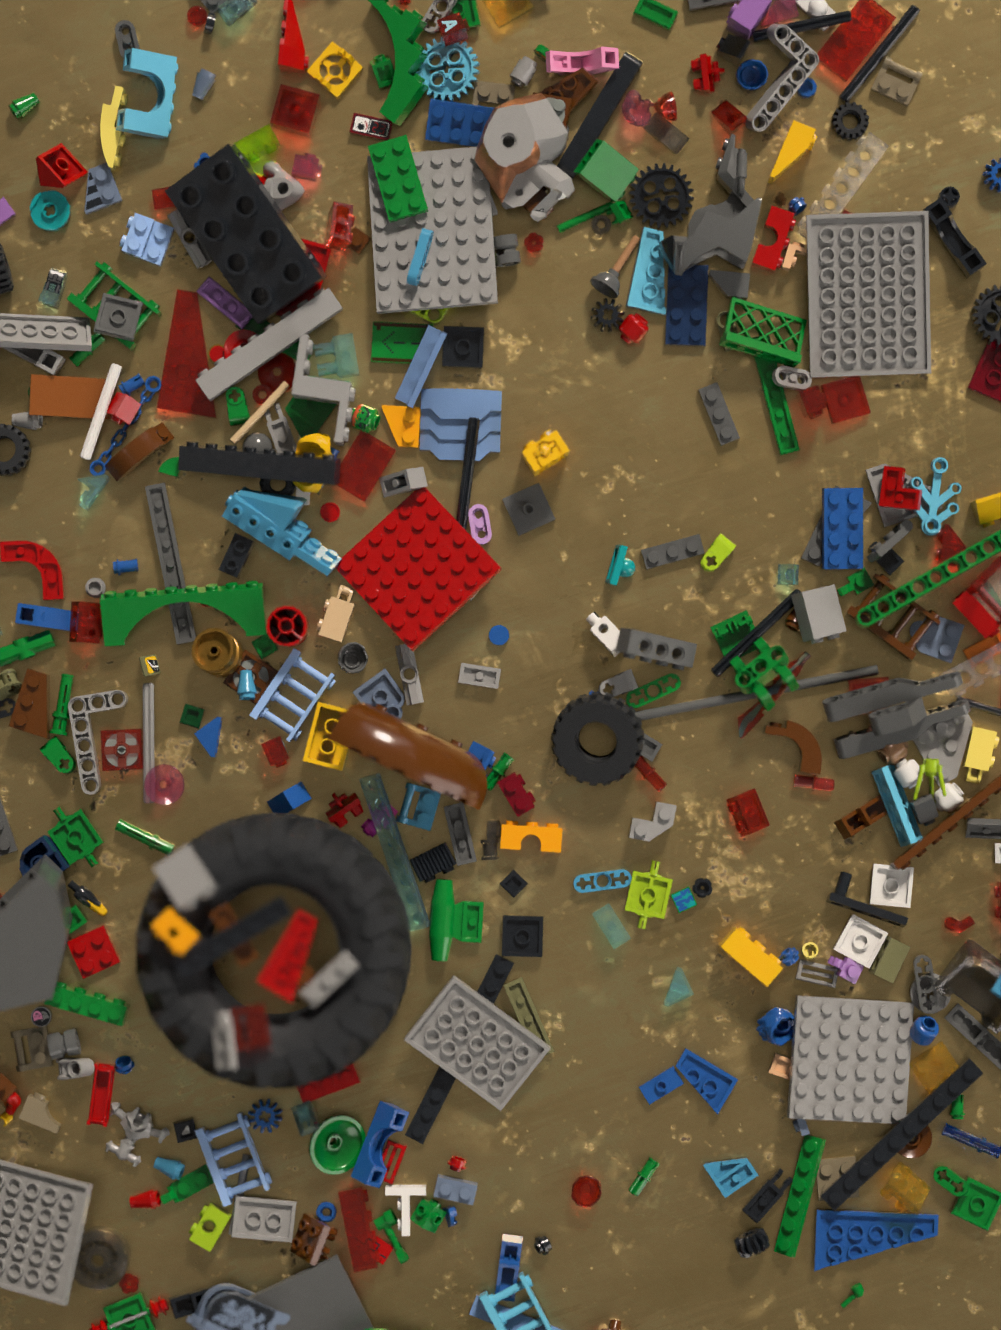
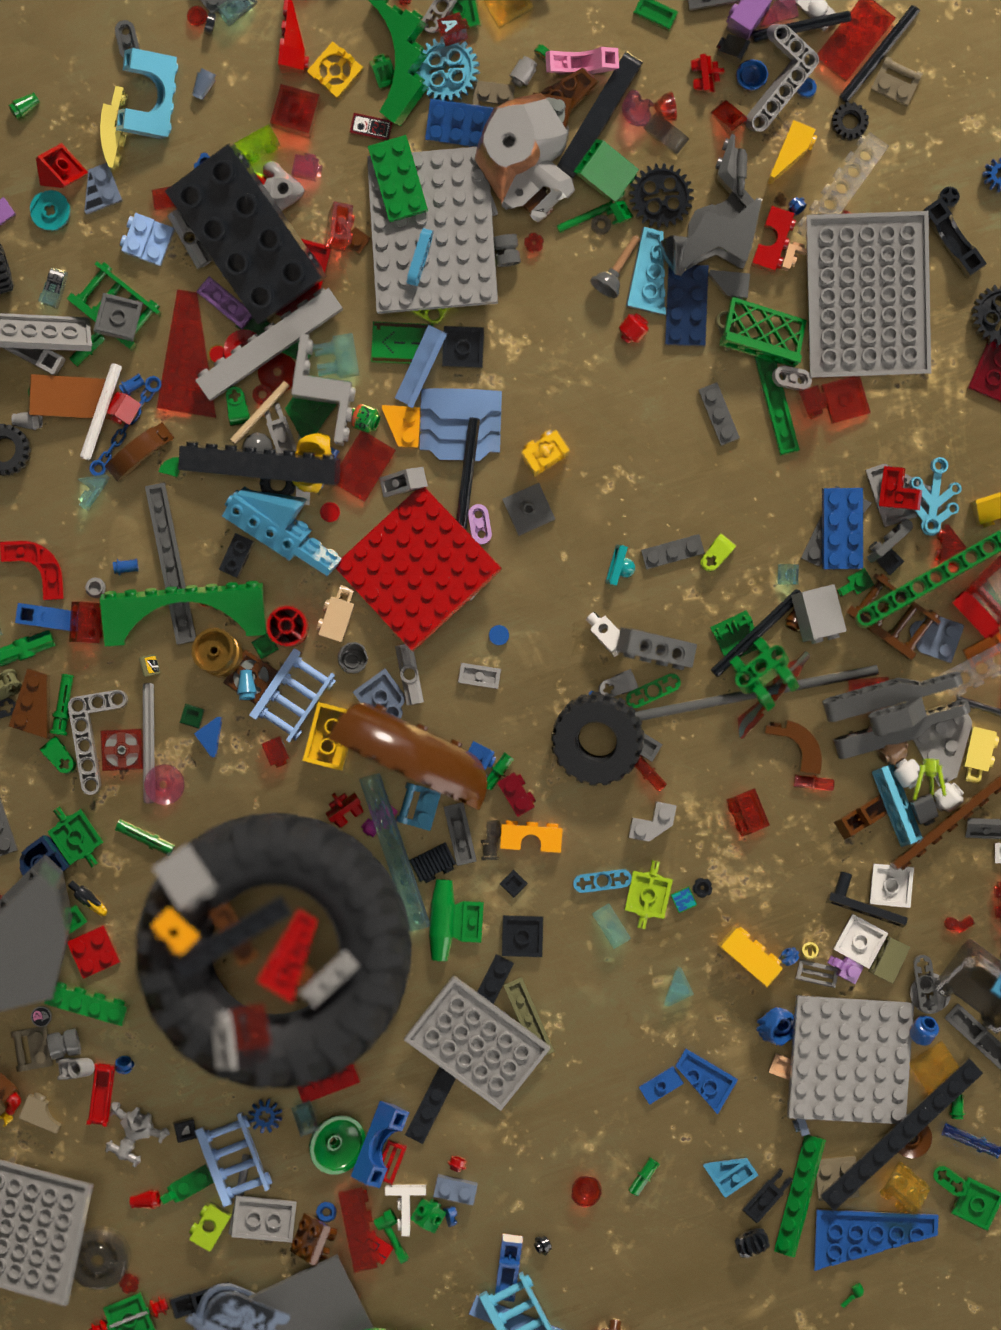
dark azure cone [153,1157,185,1180] -> none
blue slope [267,781,312,813] -> none
black gear [591,298,625,333] -> none

